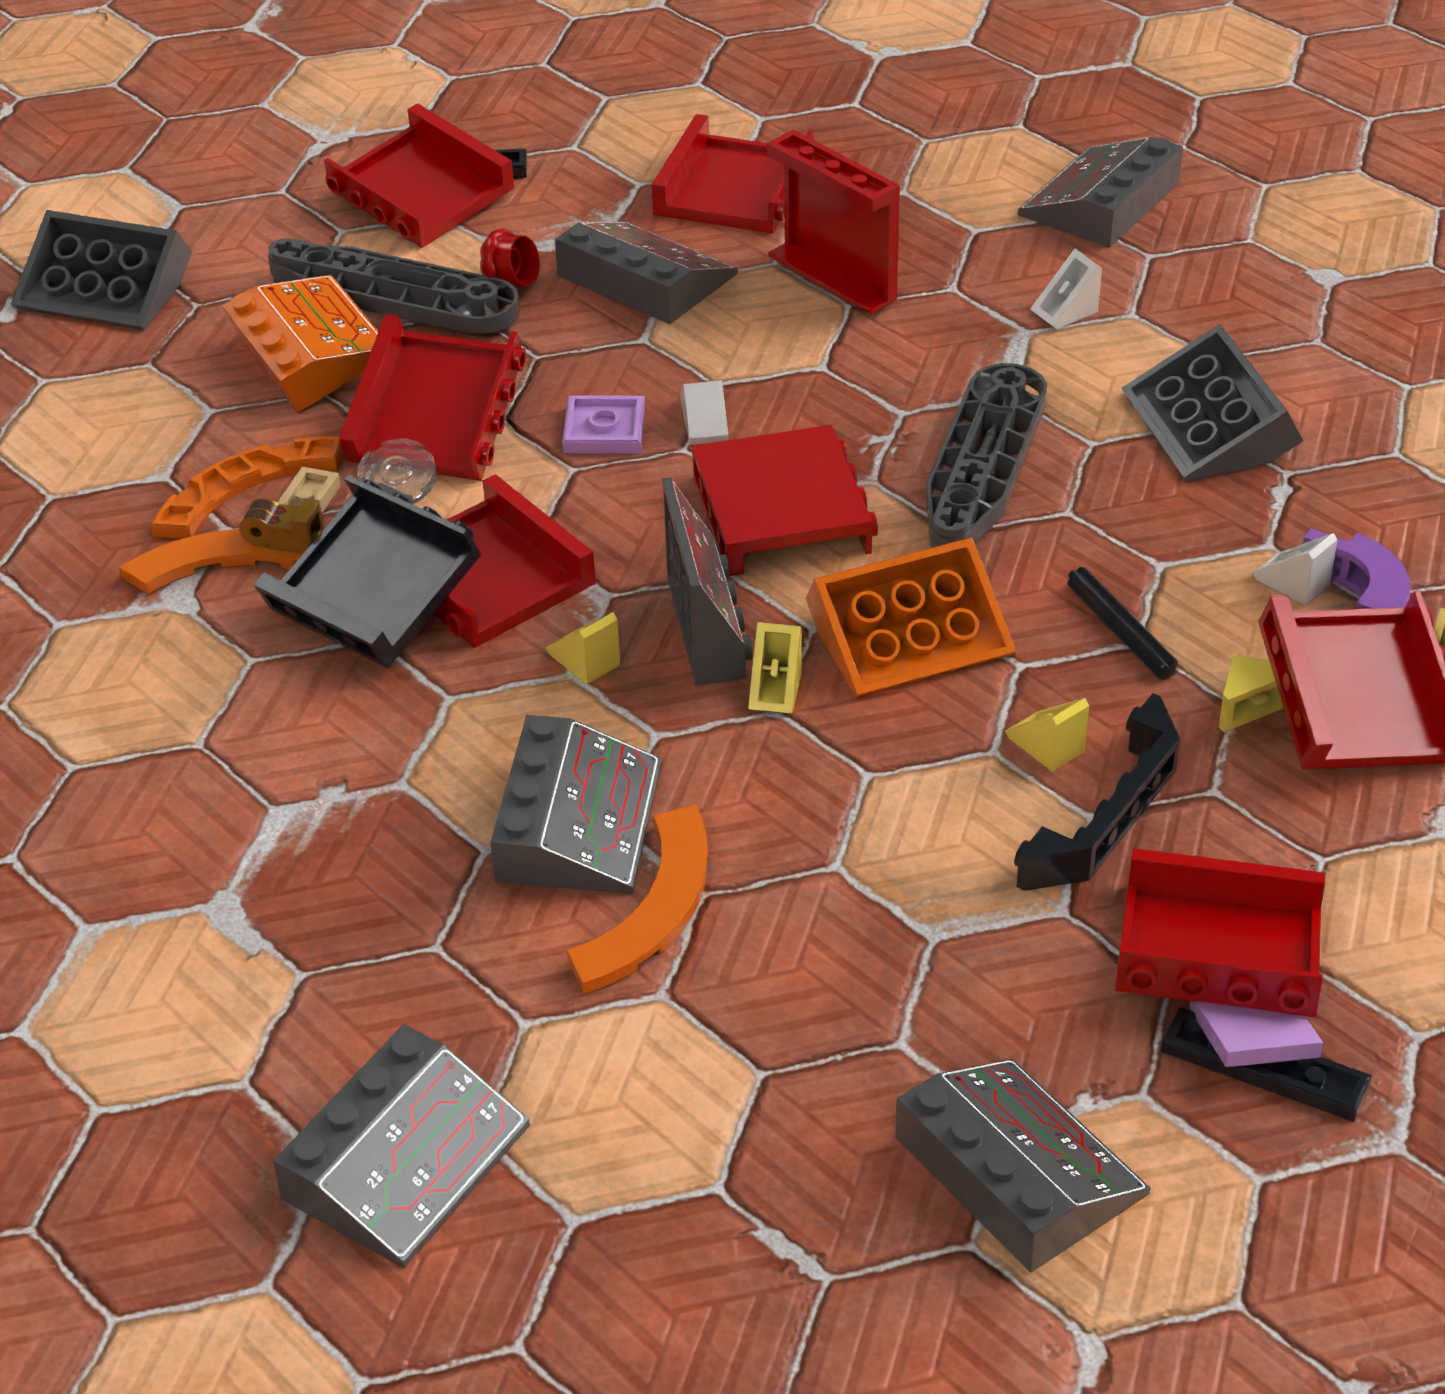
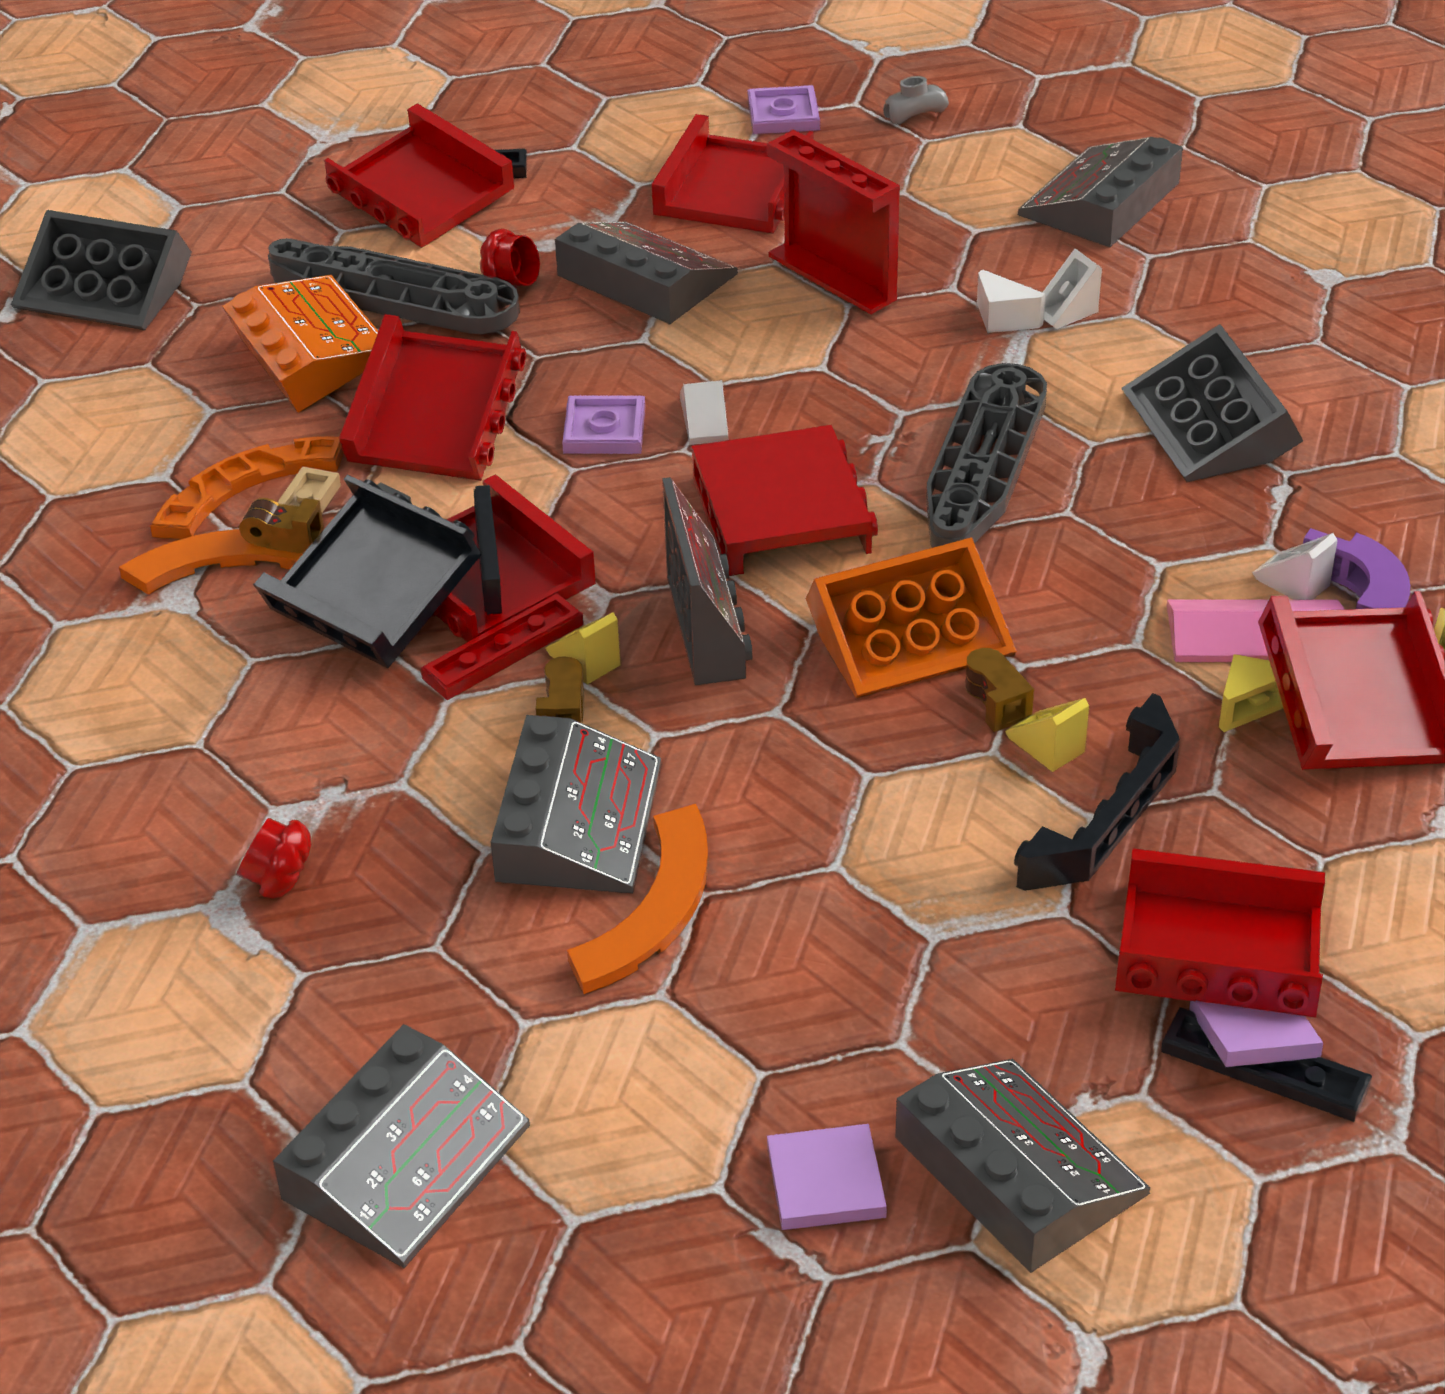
clear tile [357,439,437,504] -> none
light yellow slope [748,622,802,714] -> none
black axle [1067,567,1178,679] -> none
none -> red piece [236,818,312,899]
none -> red tile [421,593,584,700]
none -> black tile [473,485,502,615]
none -> pearl gold leg [535,656,585,724]
none -> lavender tile [747,85,820,134]
none -> lavender tile [767,1124,887,1230]
none -> light grey piece [883,76,949,125]
none -> pearl gold leg [965,648,1034,732]
none -> white slope [977,269,1045,333]
none -> bright pink slope [1167,599,1344,662]

